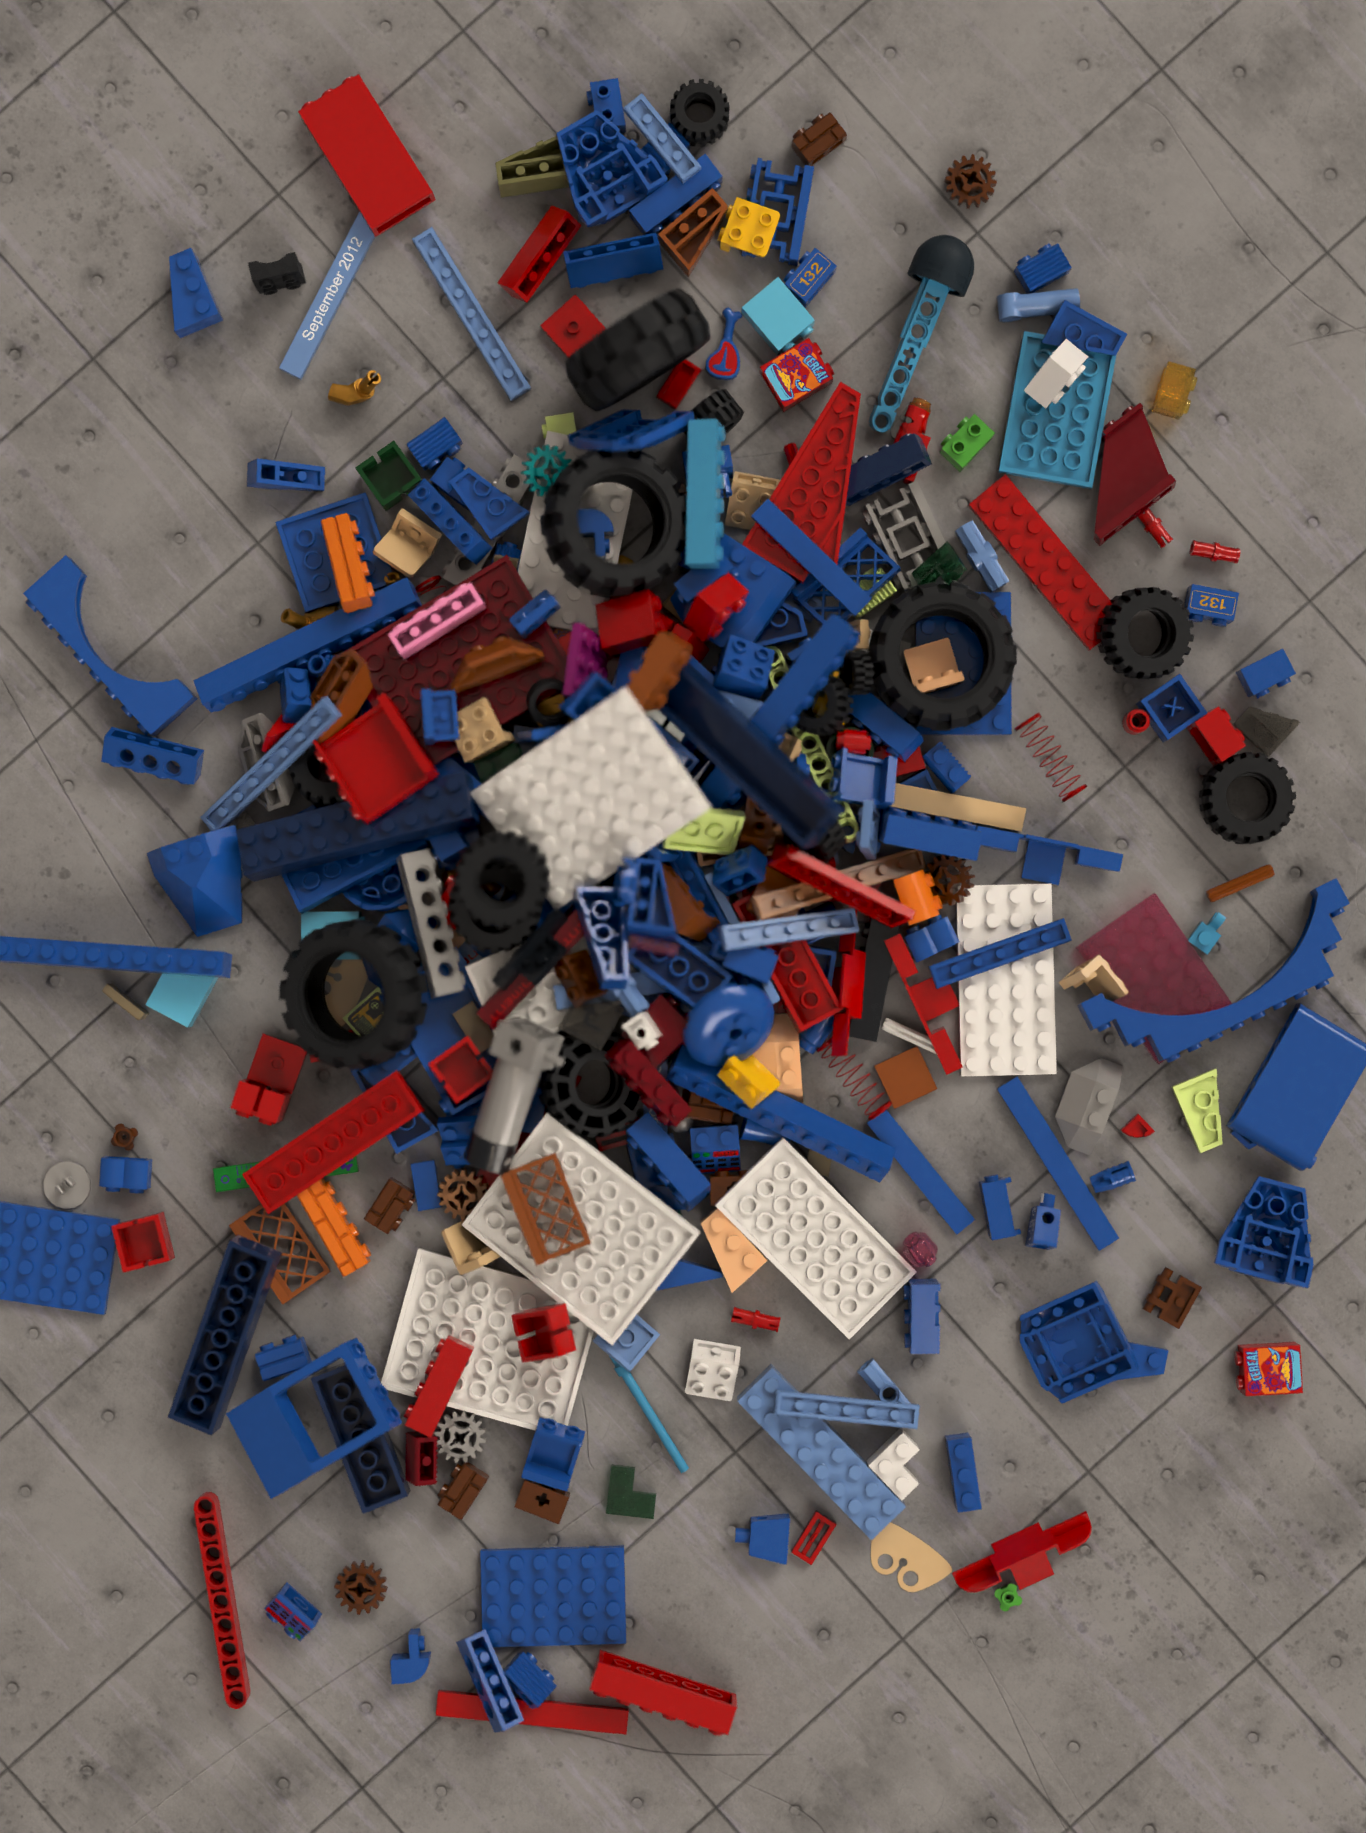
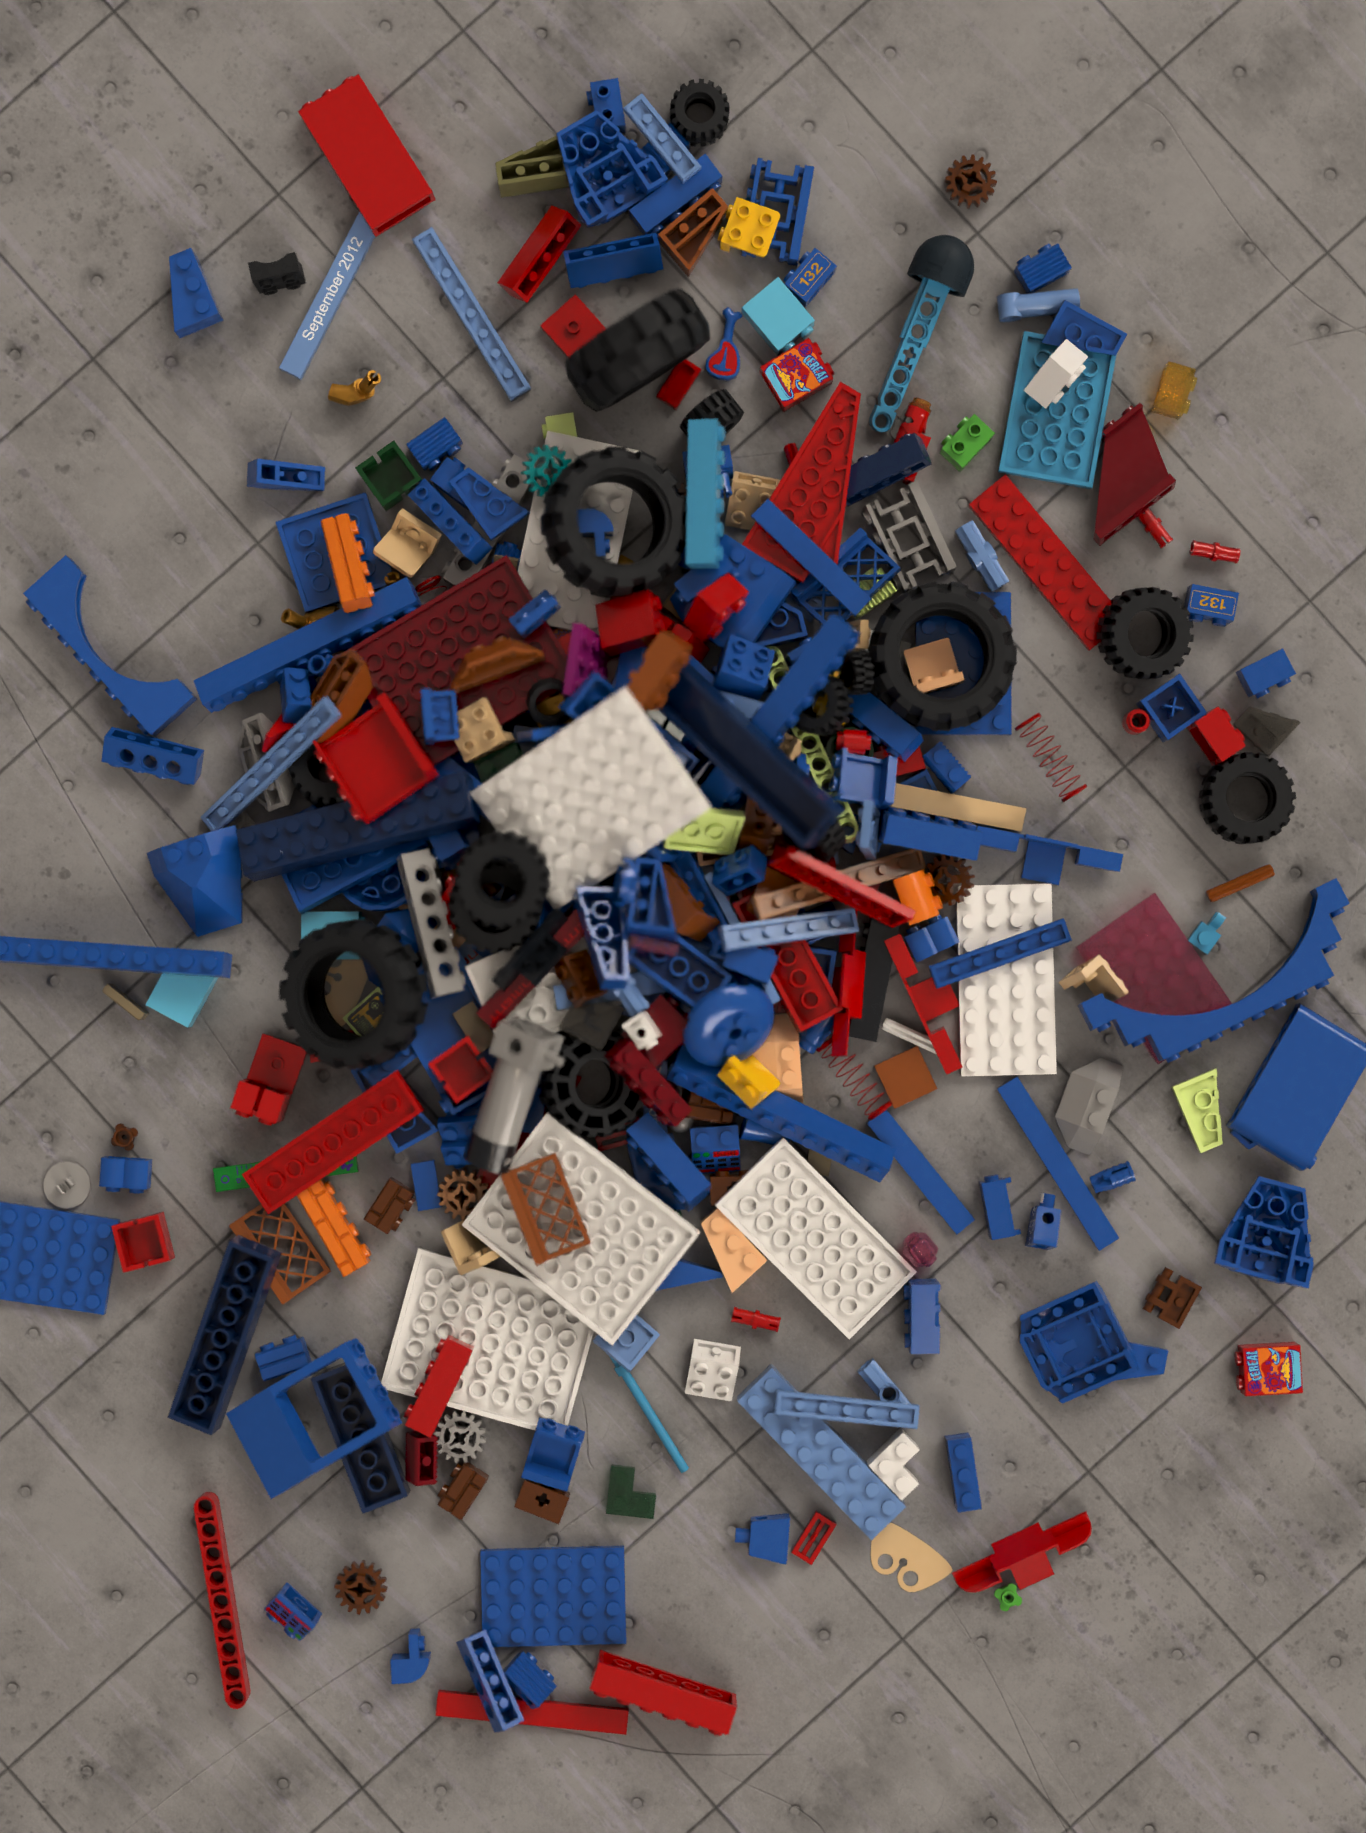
bright pink brick [388,582,487,659] -> none
red piece [511,1303,576,1363] -> none
blue wedge [567,409,695,451] -> none
reddish brown brick [791,112,847,166] -> none
clear green plate [911,542,967,585] -> none
red tile [1120,1114,1155,1138] -> none

